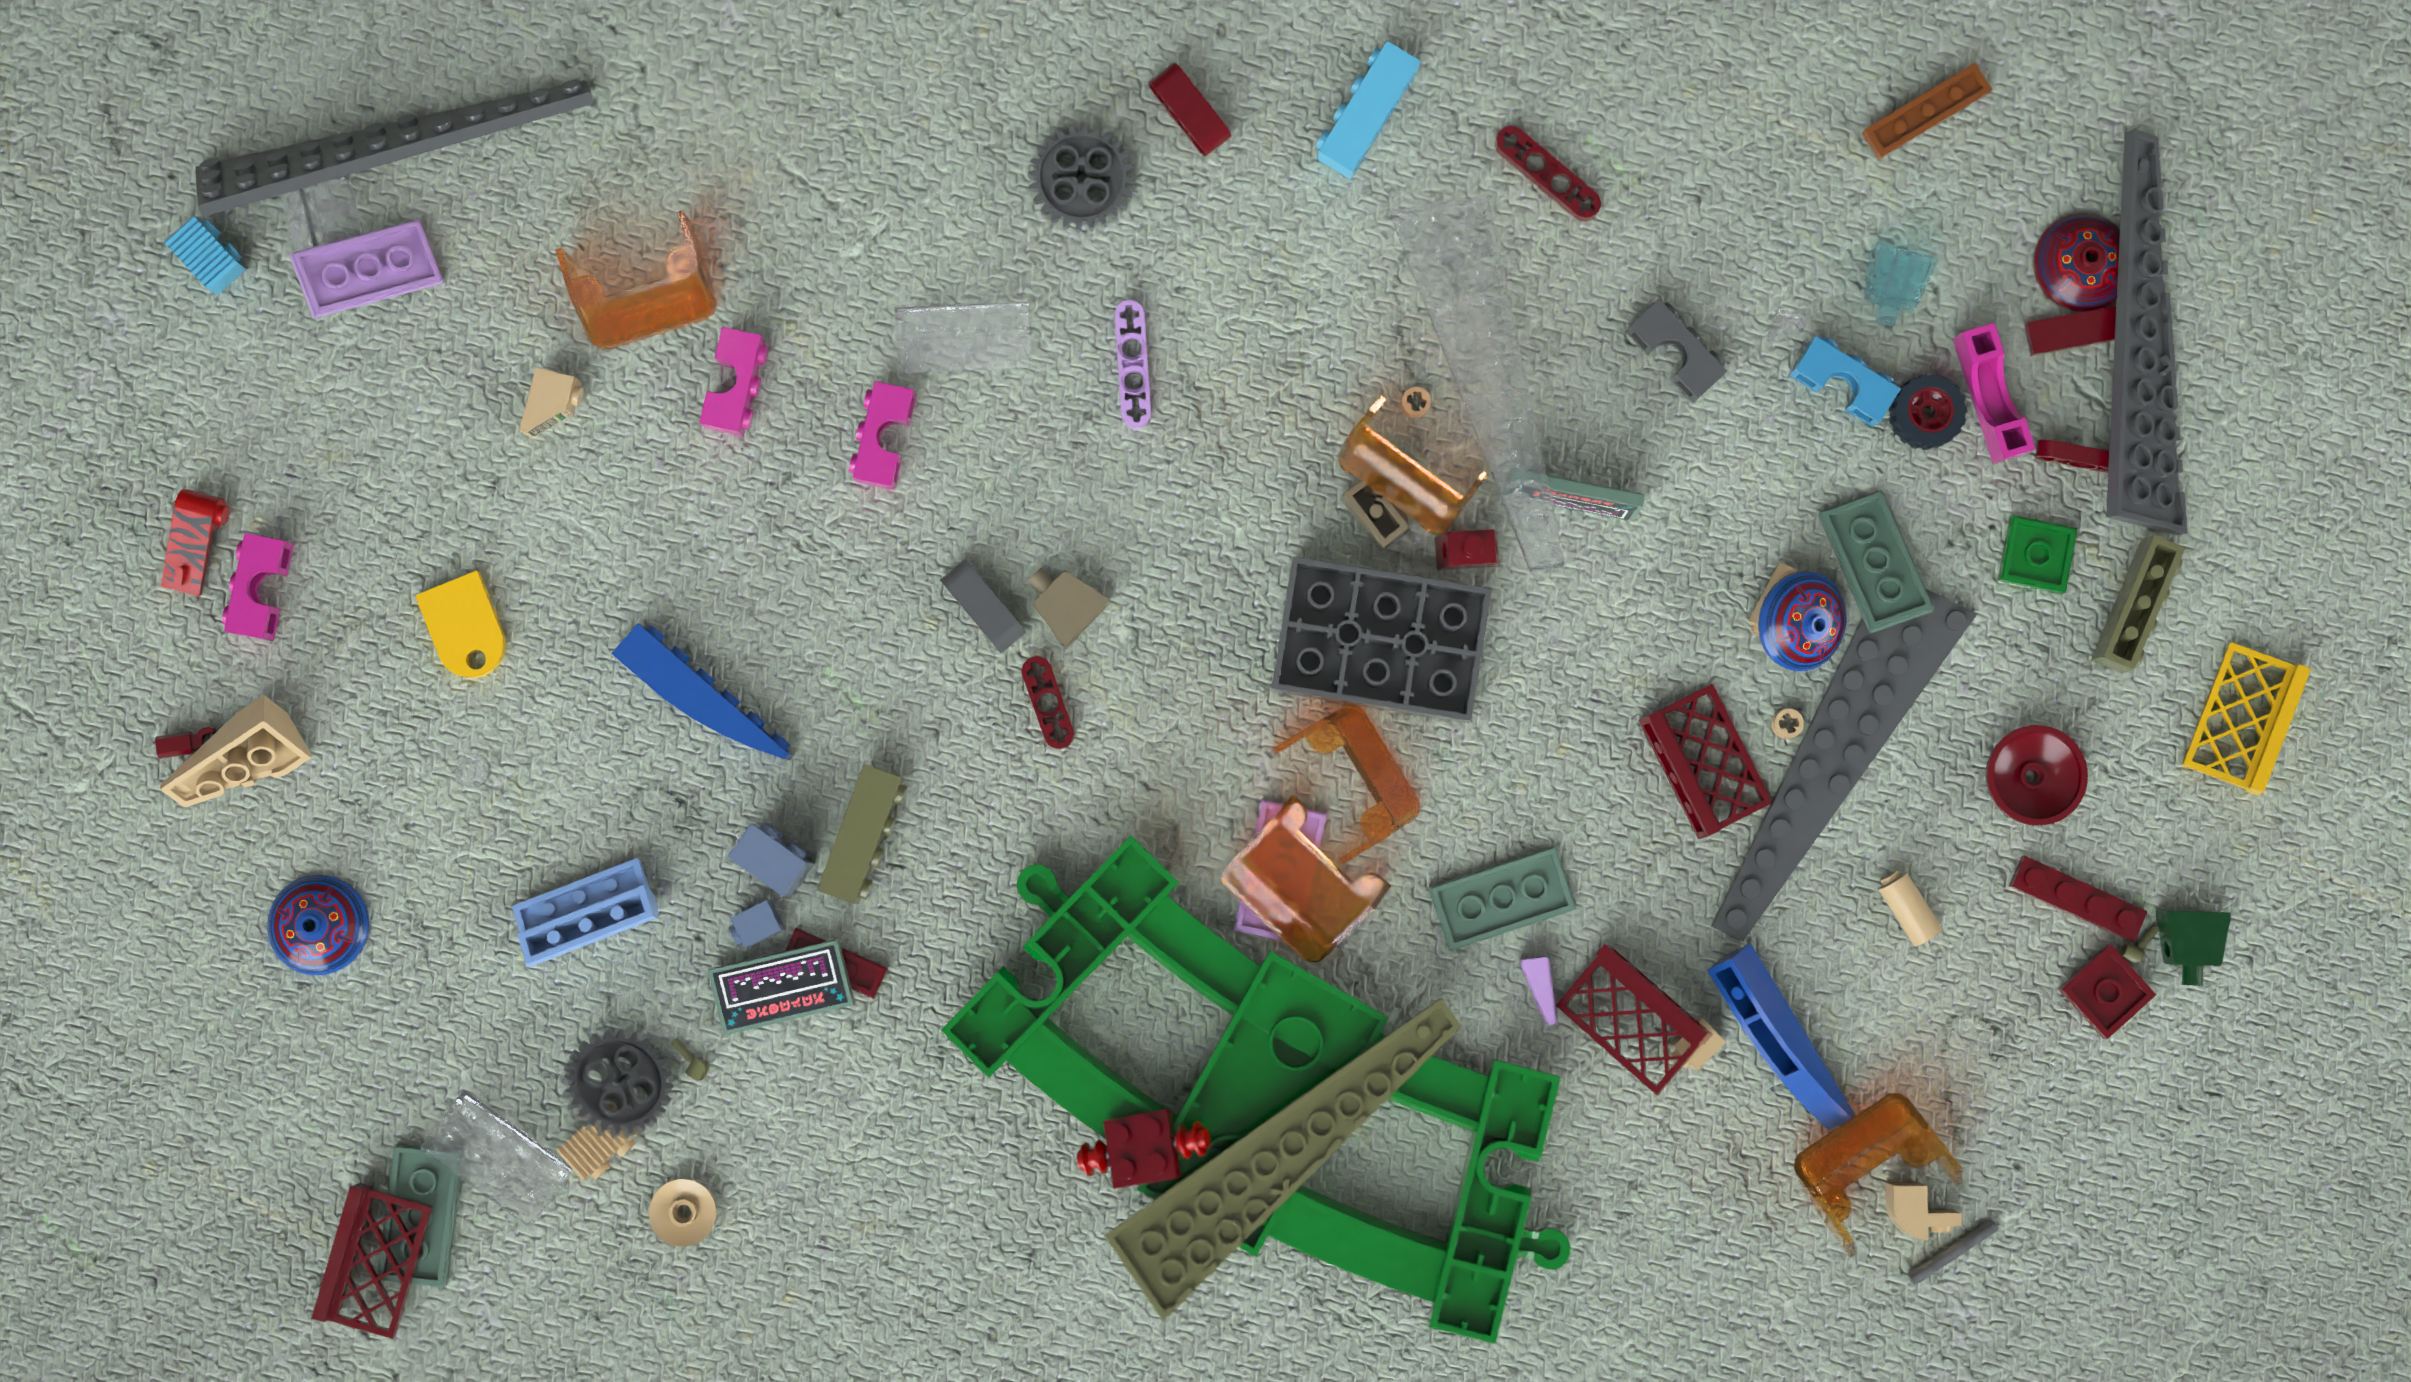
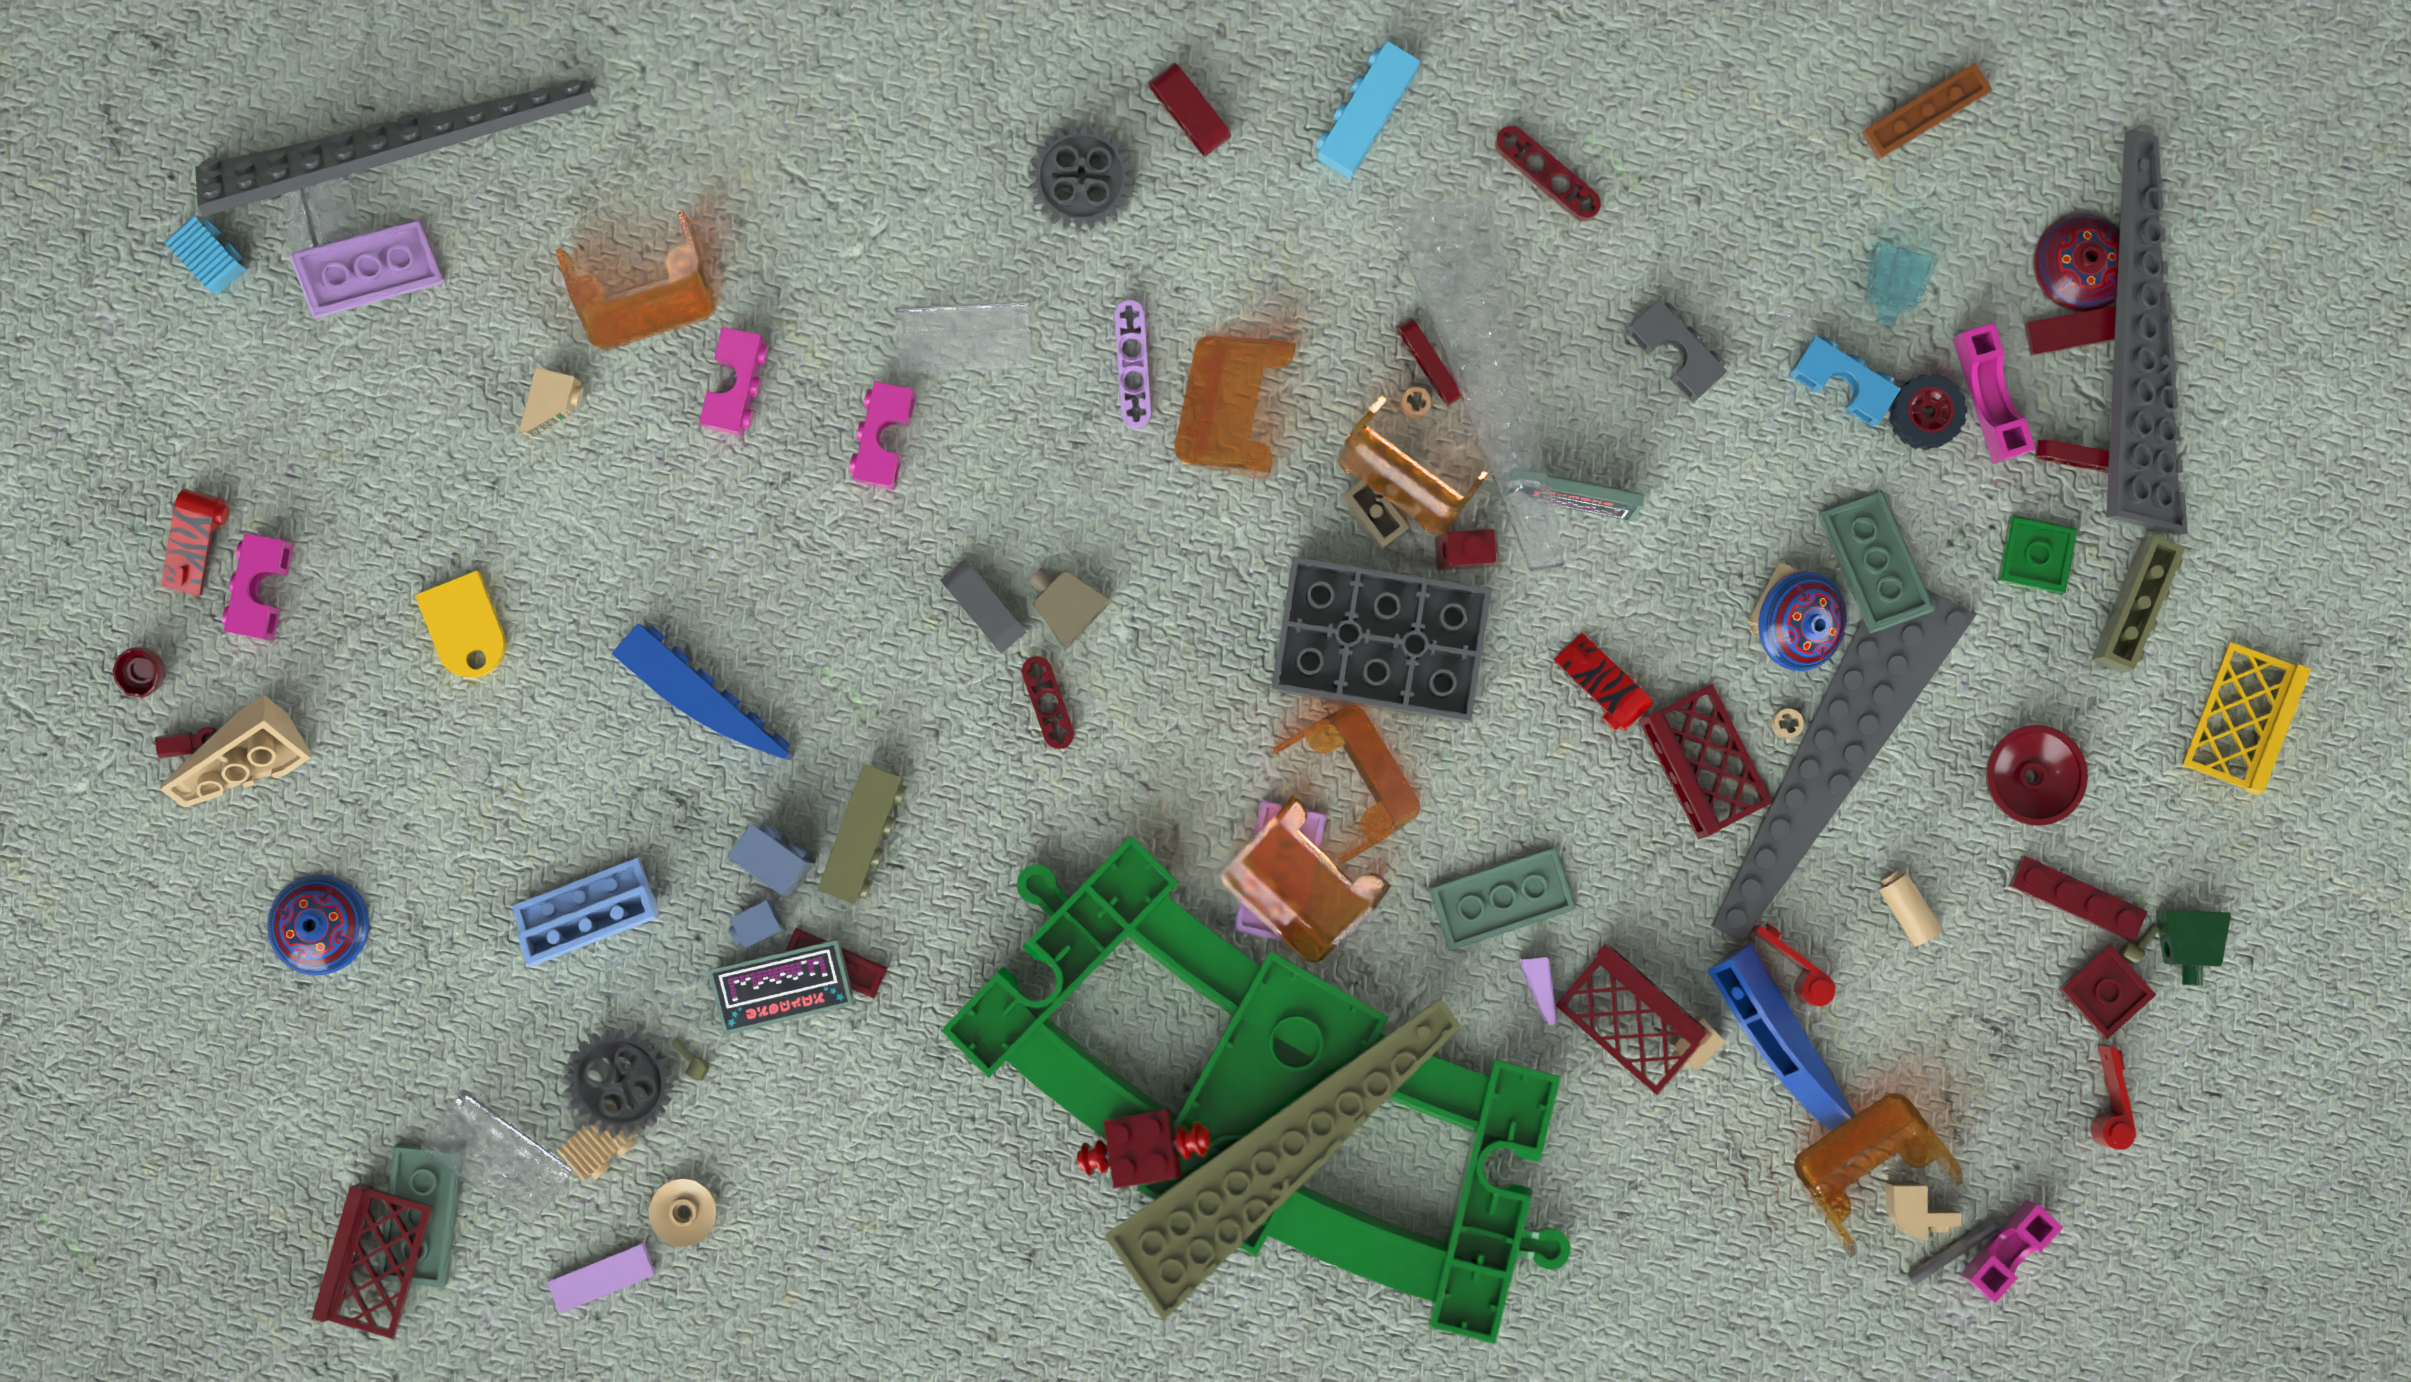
none -> dark red hair [112,647,166,699]
none -> lavender tile [547,1243,656,1314]
none -> clear orange windscreen [1175,335,1296,481]
none -> dark red beam [1396,317,1462,406]
none -> red door [1553,633,1653,732]
none -> red door [1751,923,1836,1007]
none -> dark pink arch [1960,1200,2063,1303]
none -> red door [2090,1044,2136,1150]

